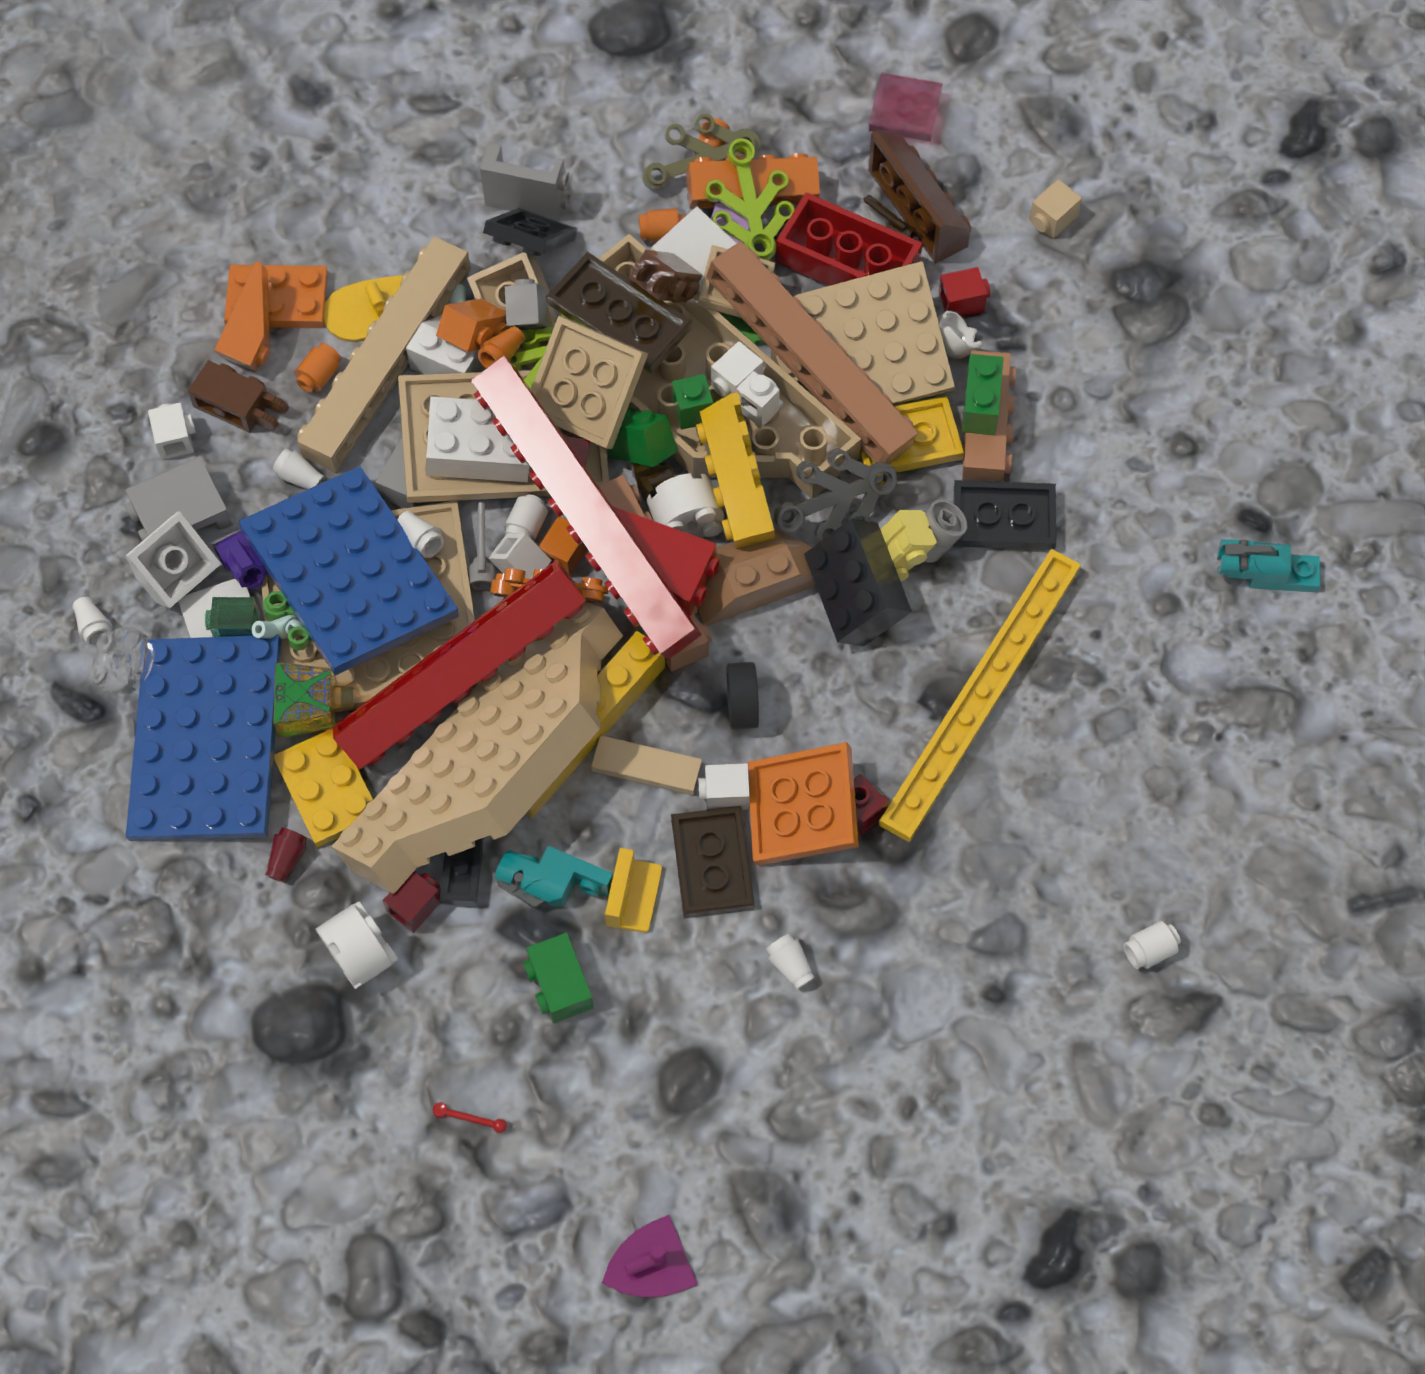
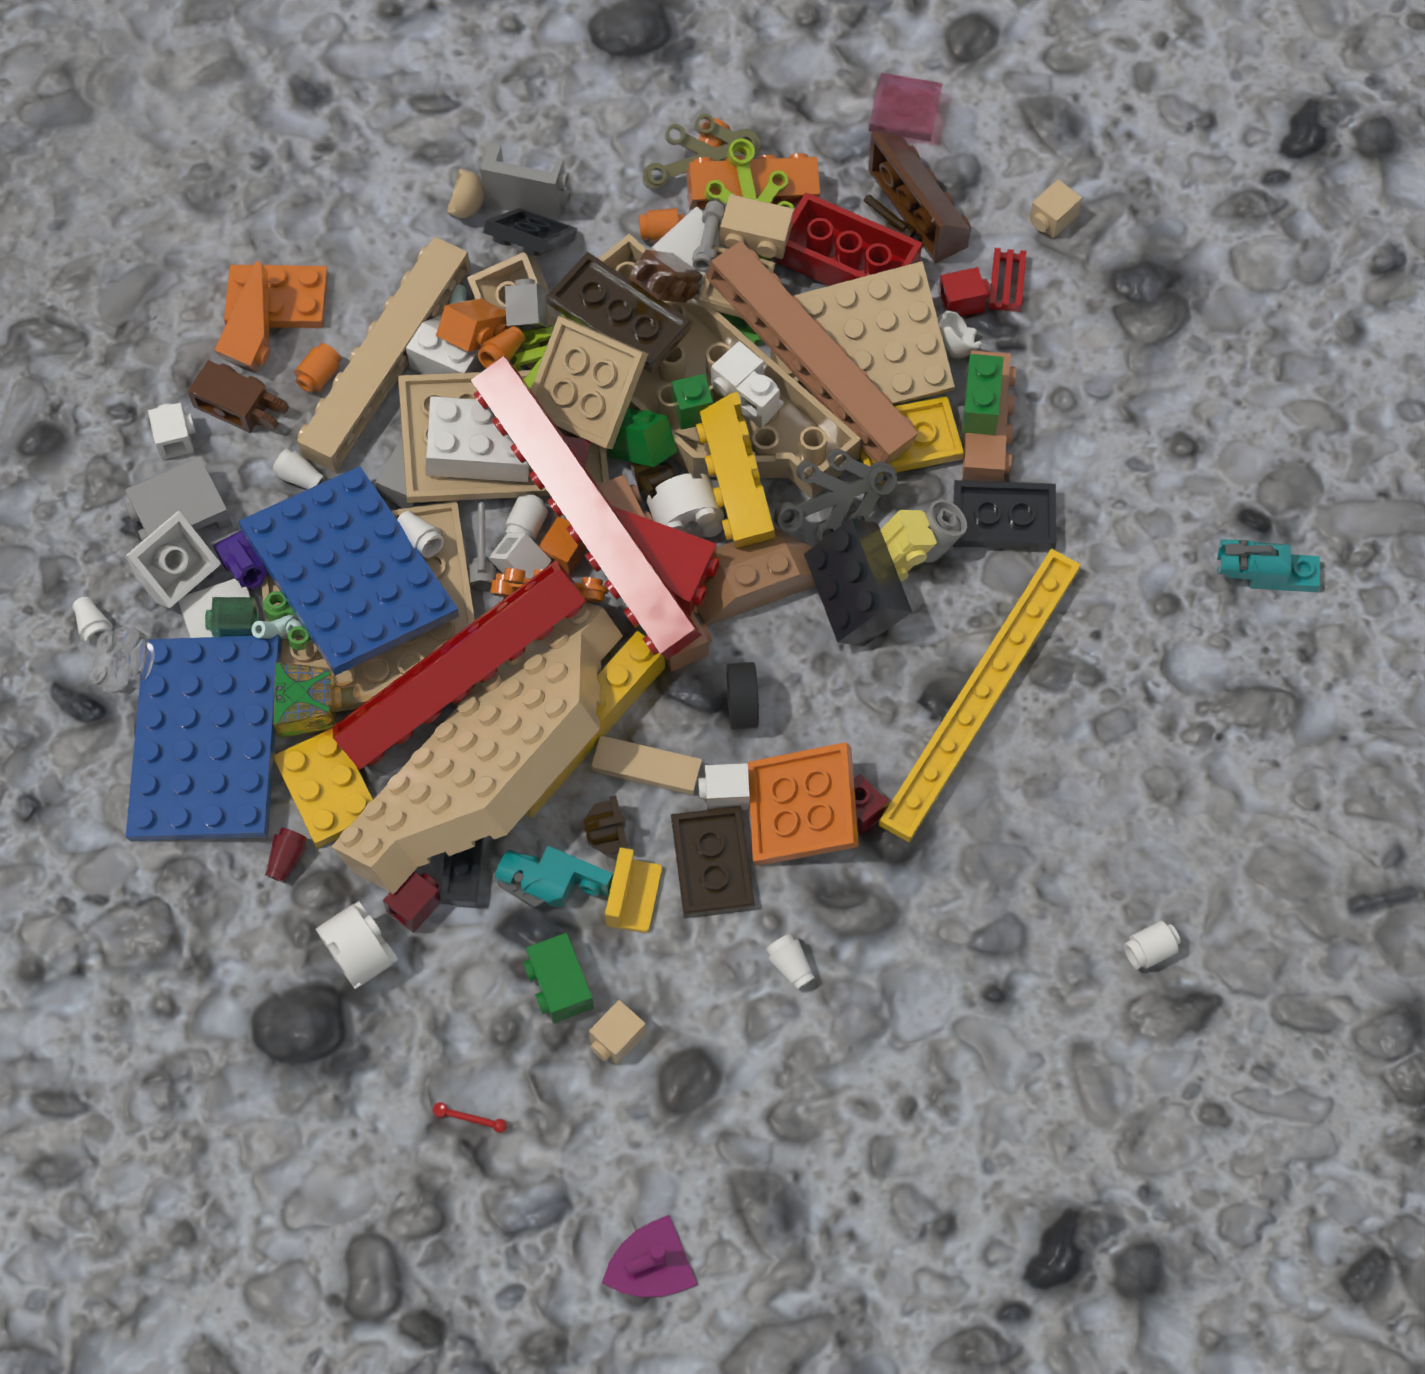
yellow shield [323,275,403,342] -> none
none -> tan hair [447,169,484,219]
none -> dark brown piece [583,795,628,856]
none -> tan brick [589,1000,647,1065]
none -> light grey bar [692,201,725,272]
none -> tan brick [719,194,794,259]
none -> red tile [988,248,1027,312]

